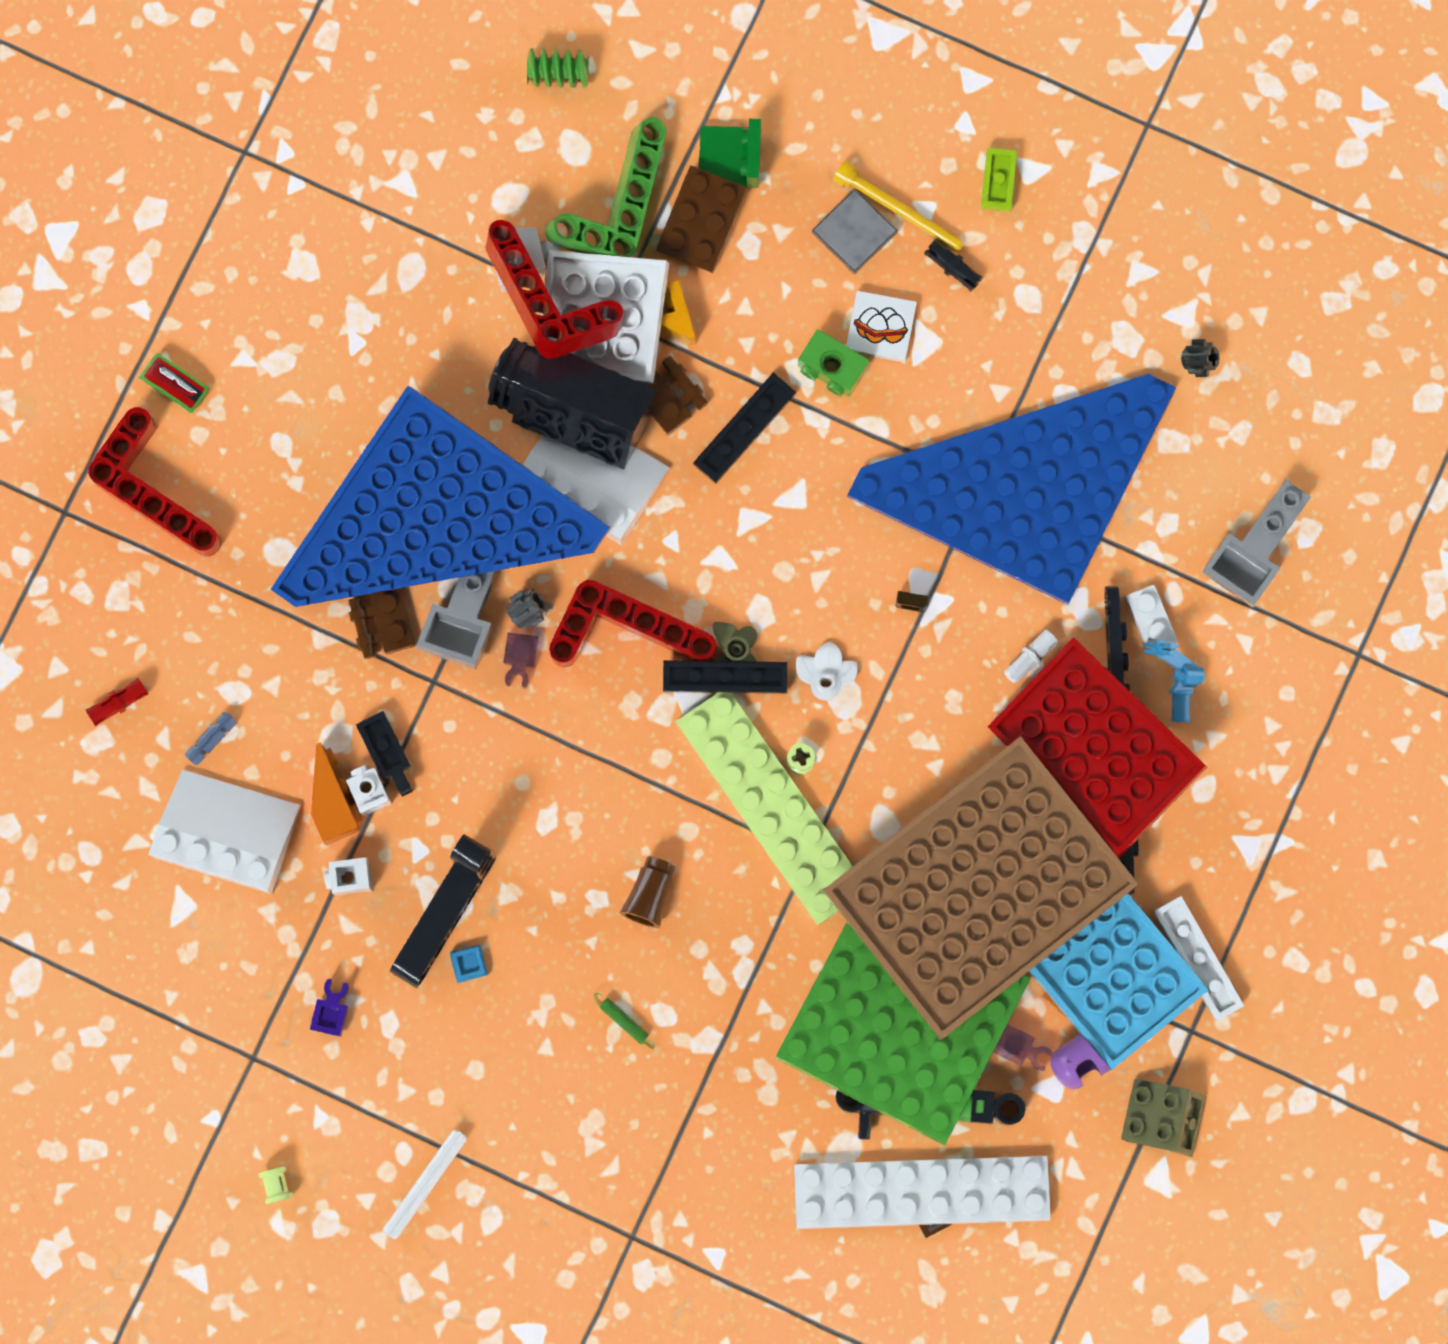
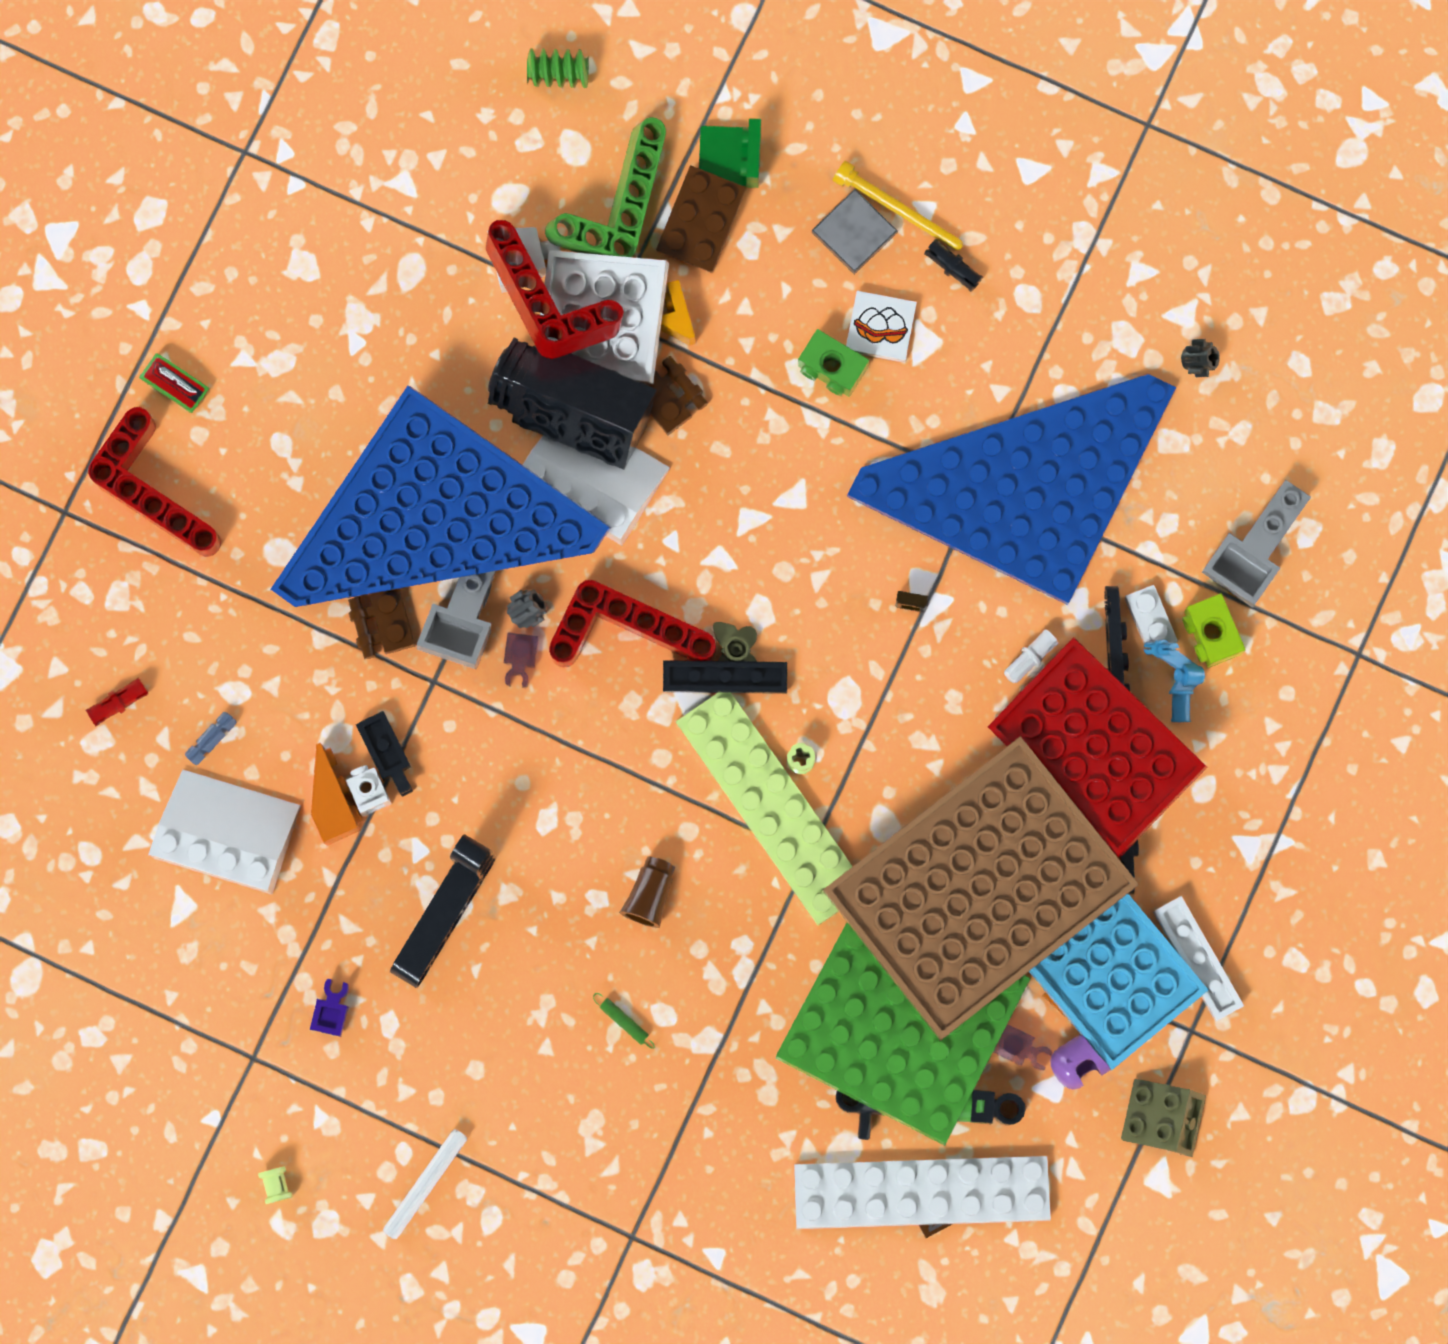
white brick [324,857,372,896] -> none
dark azure tile [450,945,488,984] -> none
black tile [693,372,797,484] -> none
white plate [796,642,857,701] -> none
lime plate [980,148,1017,213] -> none
none -> lime brick [1182,593,1246,668]

